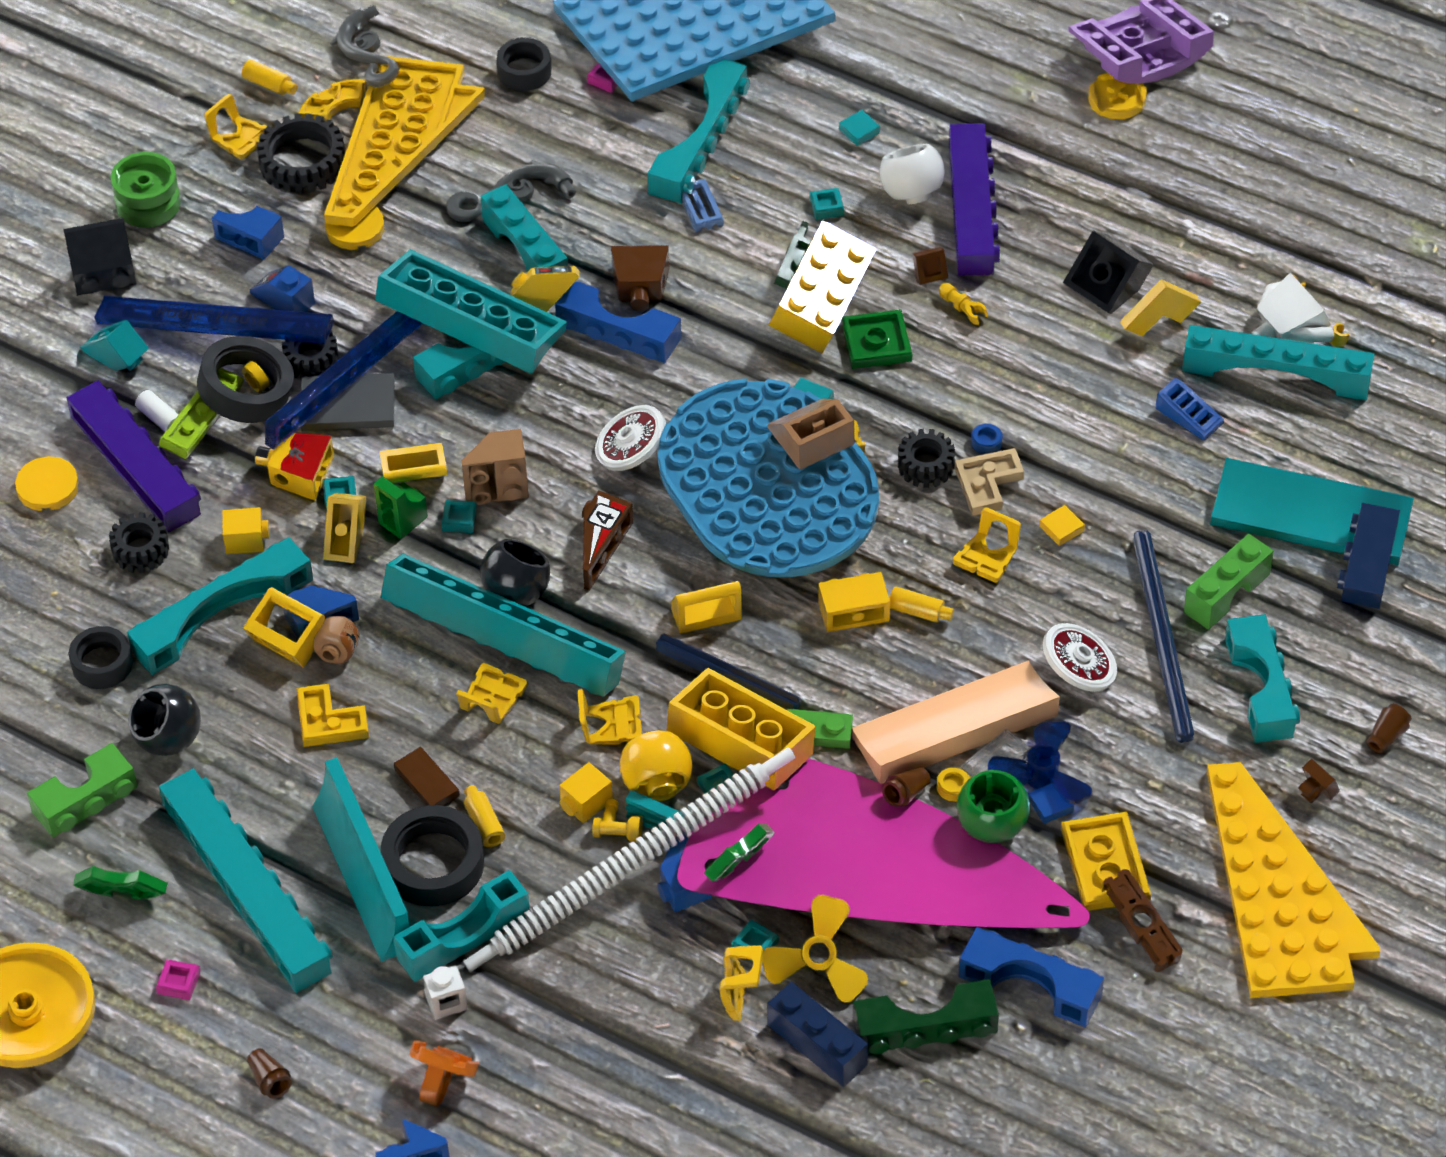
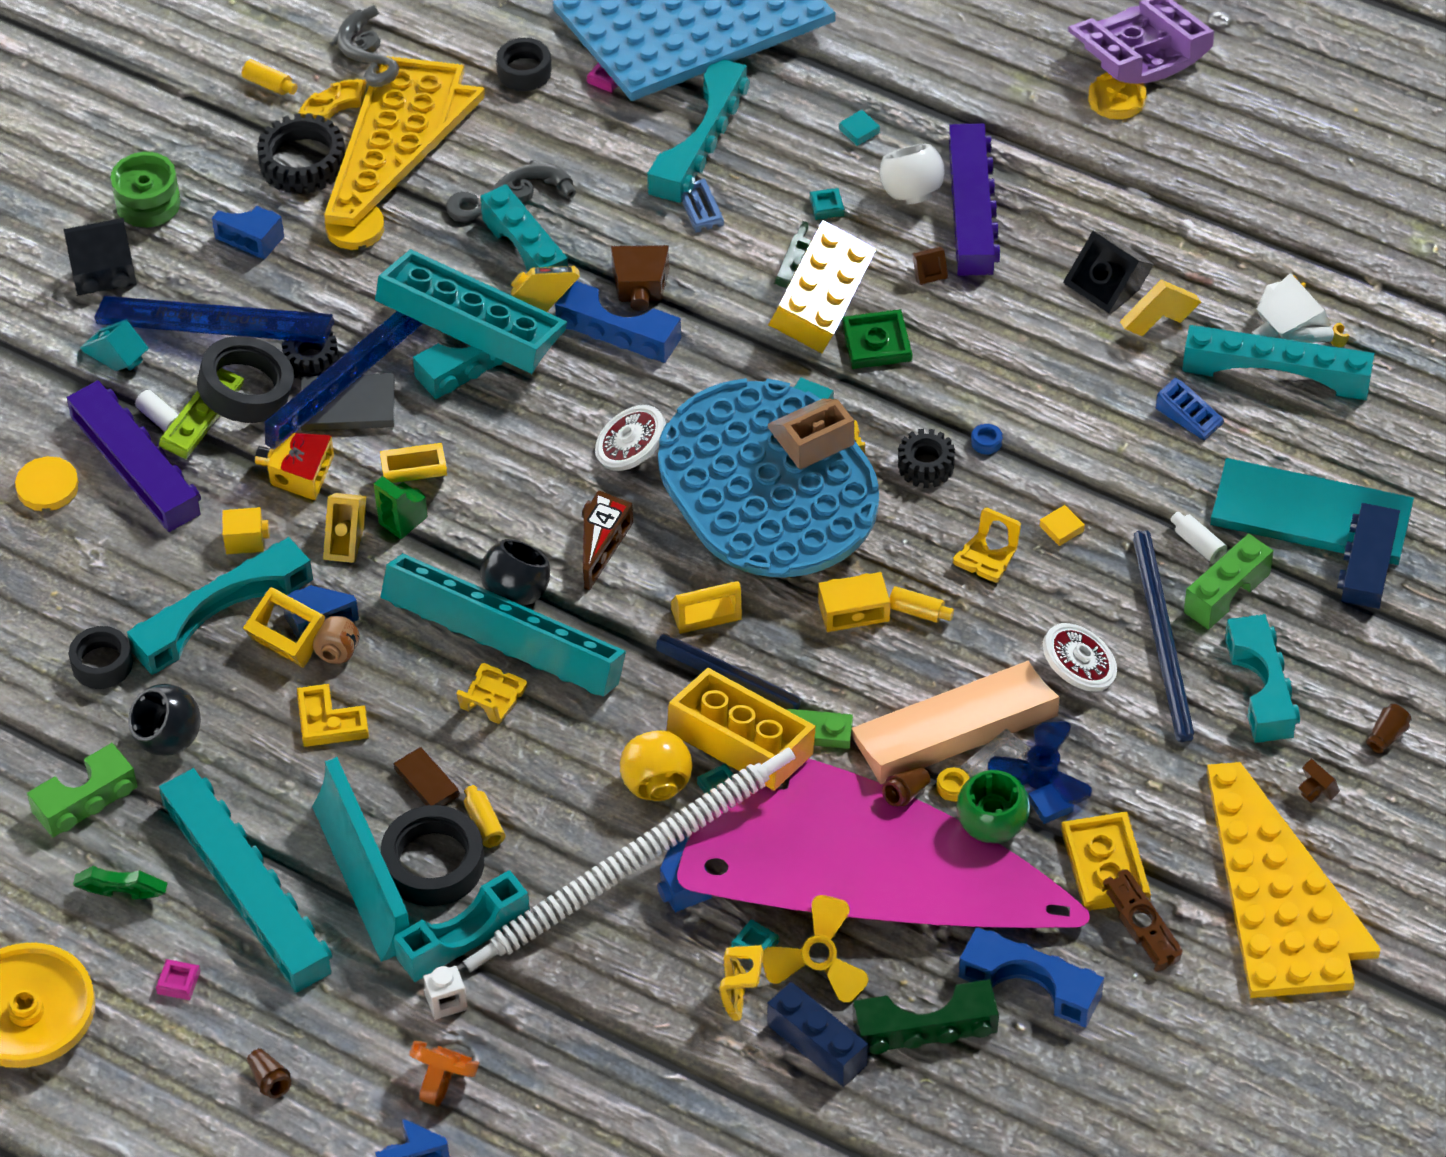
black tyre [109,512,169,573] -> none
yellow piece [204,94,267,160] -> none
yellow tile [242,361,270,392] -> none
blue slope [250,265,315,321] -> none
teal tile [323,476,356,510] -> none
teal tile [441,500,477,533] -> none
medium nougat slope [461,429,529,504] -> none
yellow brick [559,762,613,824] -> none
yellow piece [578,689,642,745] -> none
yellow piece [592,799,643,843] -> none
teal tile [625,790,690,838] -> none
green tile [704,823,775,881] -> none
yellow piece [938,283,988,325] -> none
tan plate [954,448,1024,516] -> none
none -> white cylinder [1171,512,1227,564]

